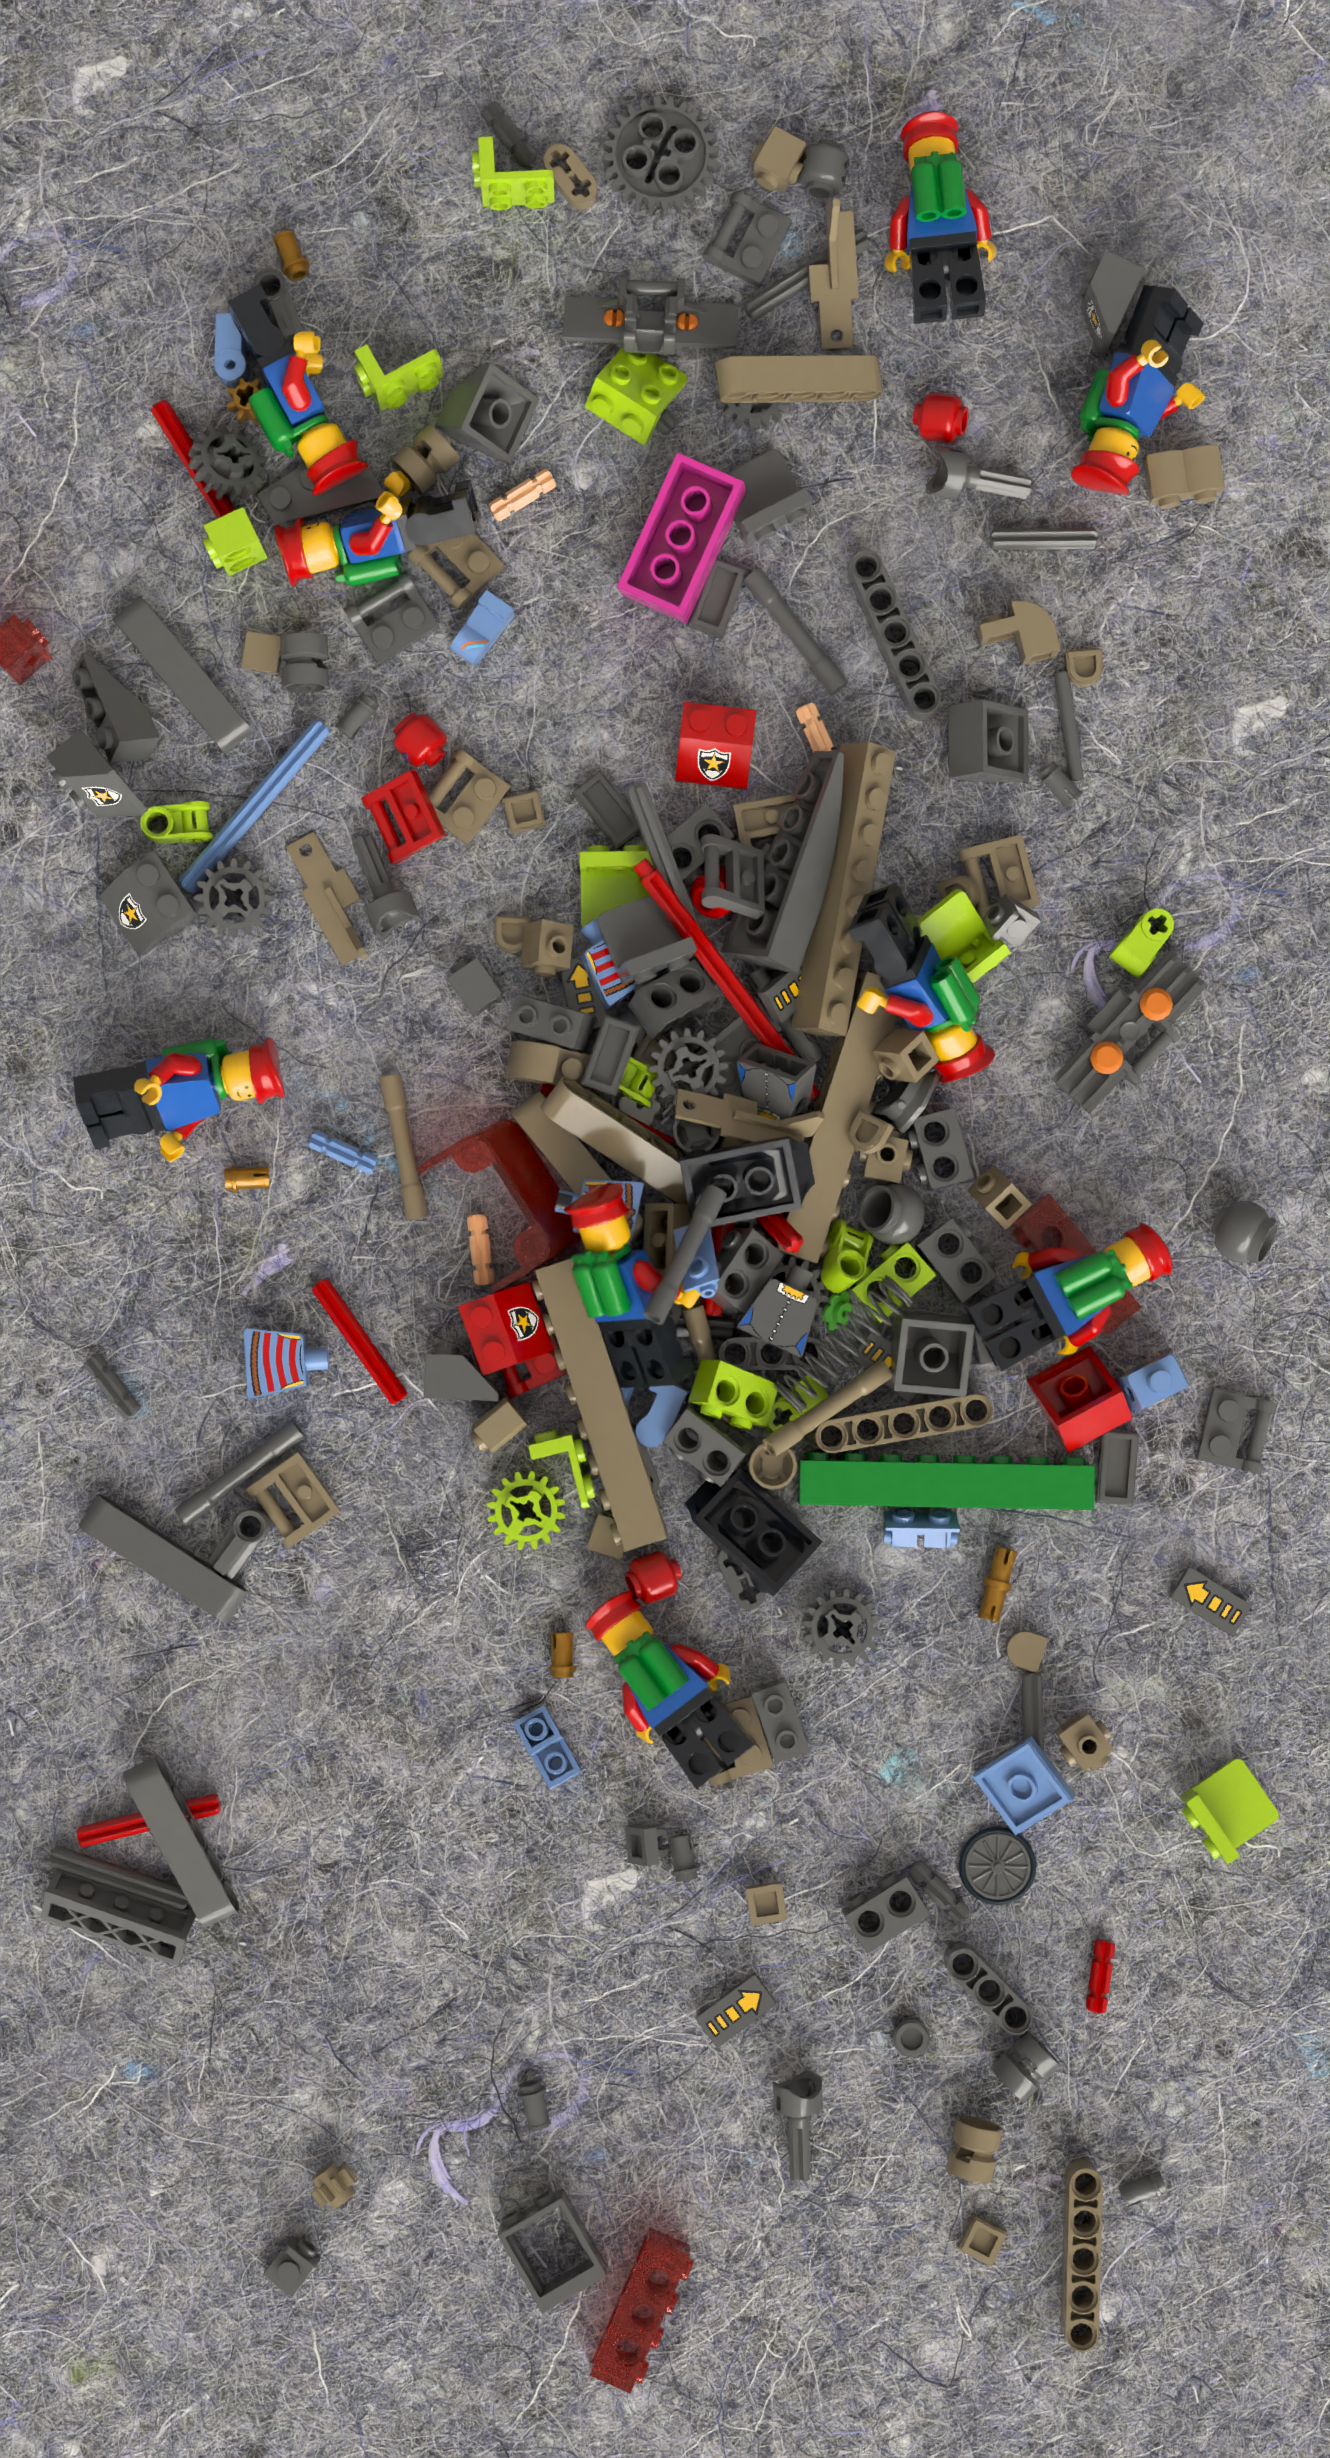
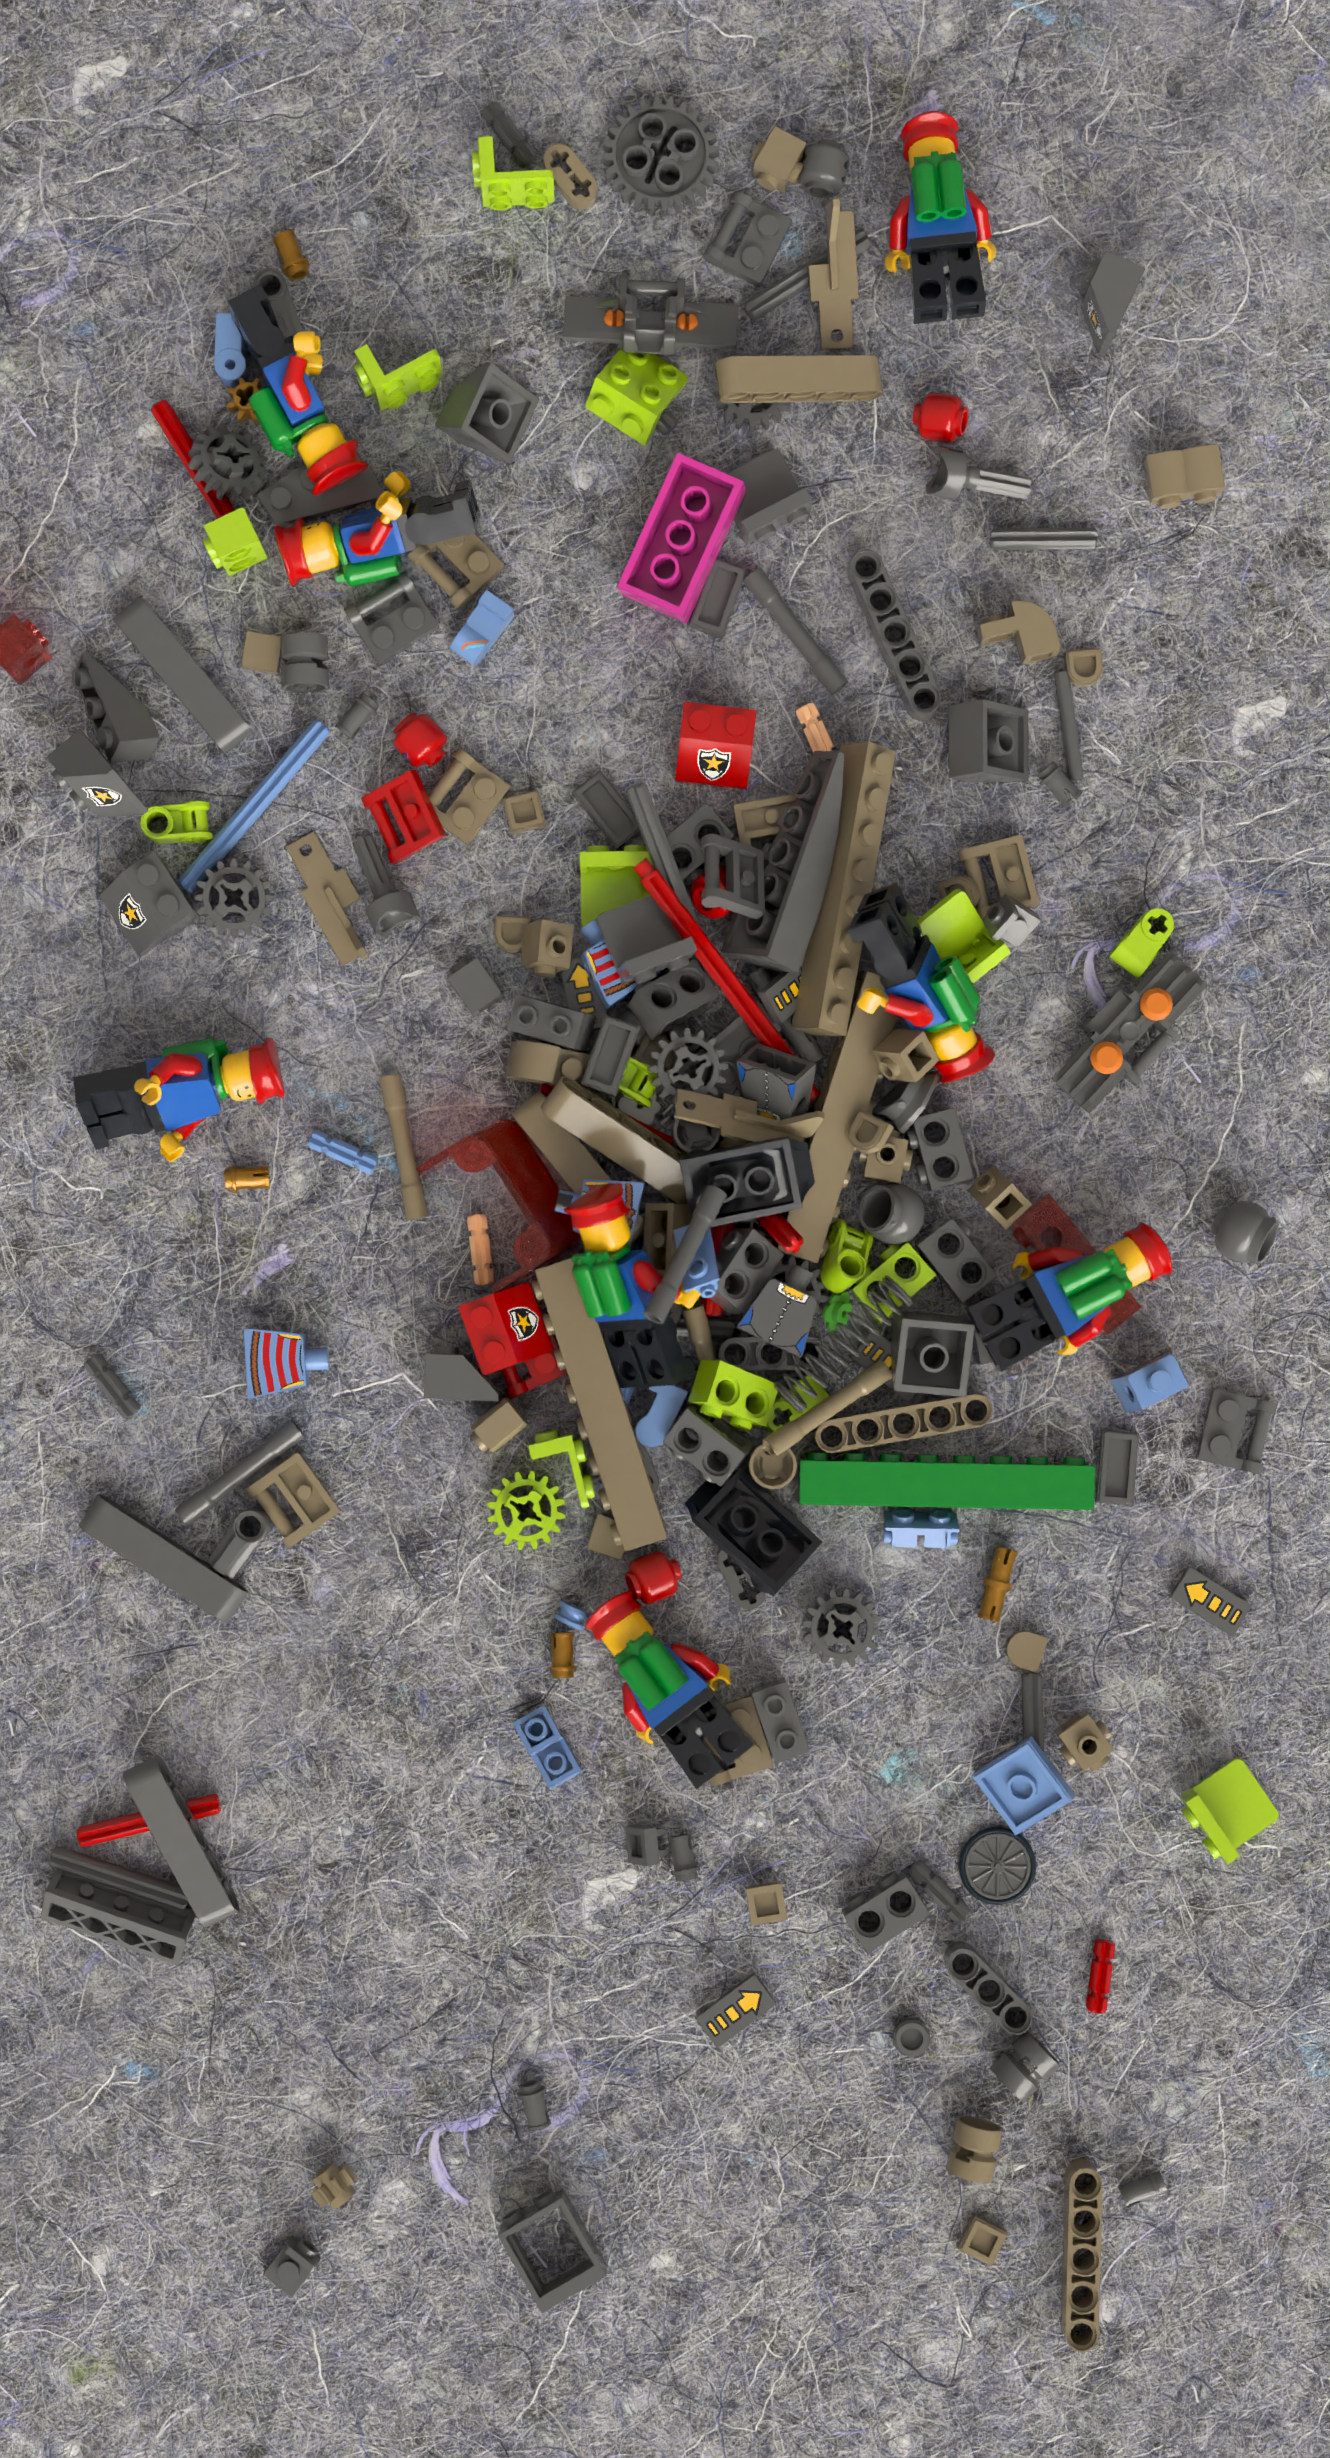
red axle [312,1279,407,1405] -> none
dark tan wheel [390,424,459,495] -> none
light nougat axle [489,469,556,521] -> none
clear red brick [589,2227,694,2393] -> none
dark grey piece [773,2070,823,2181] -> none
red slope [1026,1346,1132,1453] -> none
piece [1071,285,1205,495] -> none
none -> medium blue bush [553,1600,591,1630]

